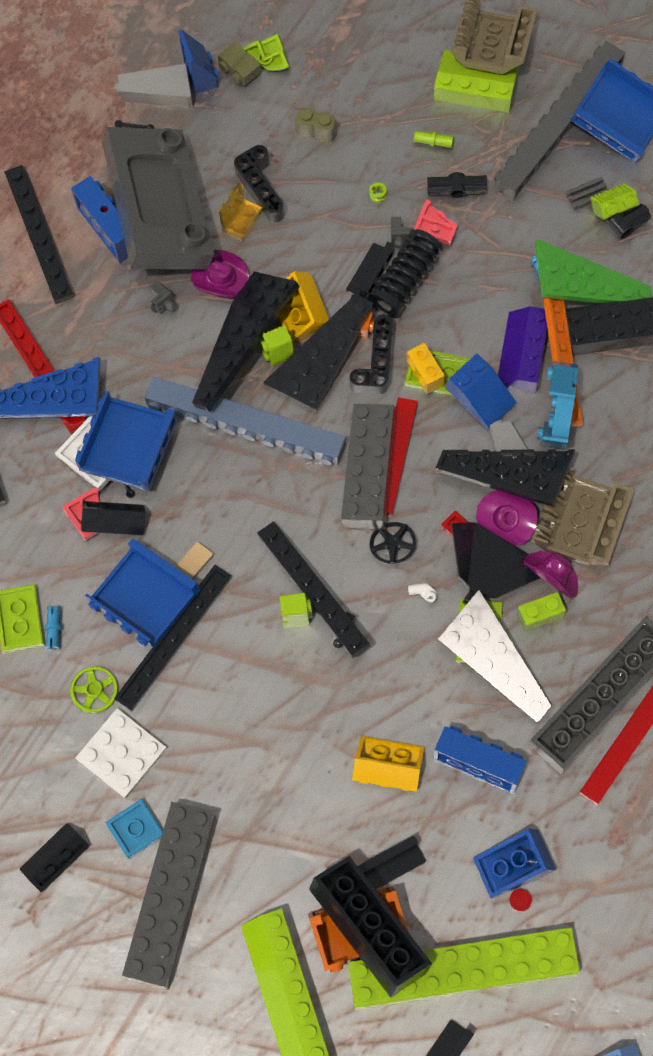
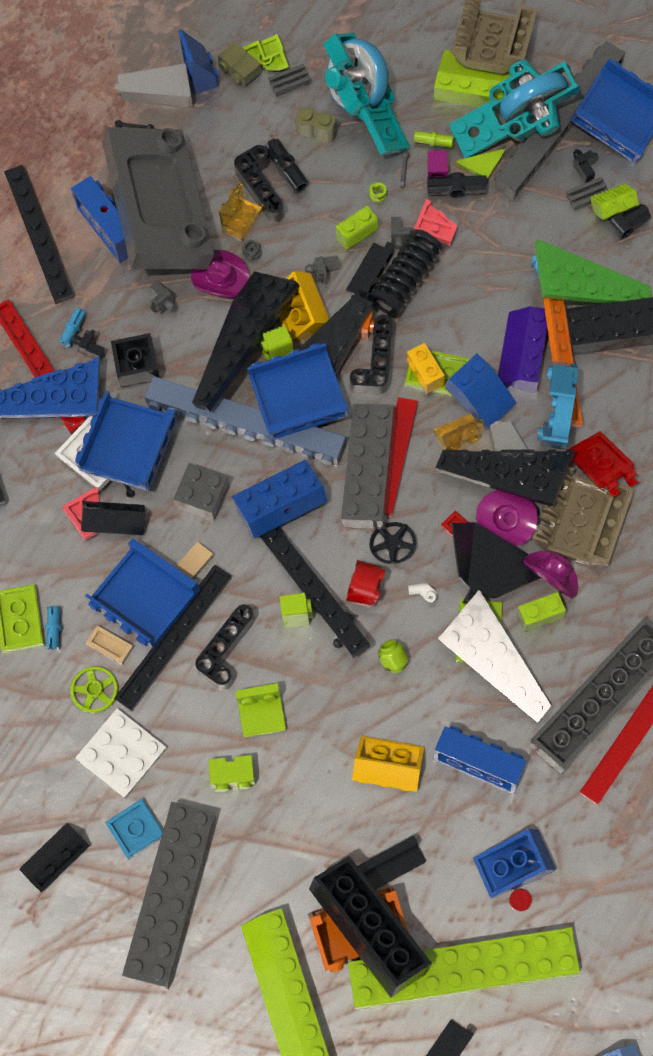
none -> dark azure axle [59,308,86,347]
none -> black piece [71,329,105,359]
none -> tan tile [86,625,134,665]
none -> black brick [111,333,160,387]
none -> dark grey brick [173,463,229,521]
none -> black beam [195,604,255,690]
none -> lime brick [208,755,255,792]
none -> blue brick [232,459,328,539]
none -> lime bracket [235,683,286,738]
none -> dark grey plate [242,240,261,259]
none -> blue panel [247,343,349,441]
none -> black piece [265,138,309,193]
none -> dark grey tile [268,64,311,96]
none -> dark grey piece [305,256,340,284]
none -> teal piece [323,32,411,155]
none -> lime brick [336,205,378,250]
none -> red brick [346,560,385,607]
none -> lime head [377,640,409,673]
none -> dark grey hinge [400,151,410,188]
none -> magenta brick [427,149,448,177]
none -> clear yellow bracket [434,413,483,450]
none -> teal piece [449,59,582,158]
none -> lime tile [456,149,505,181]
none -> red tile [566,431,638,497]
none -> black piece [573,149,599,183]

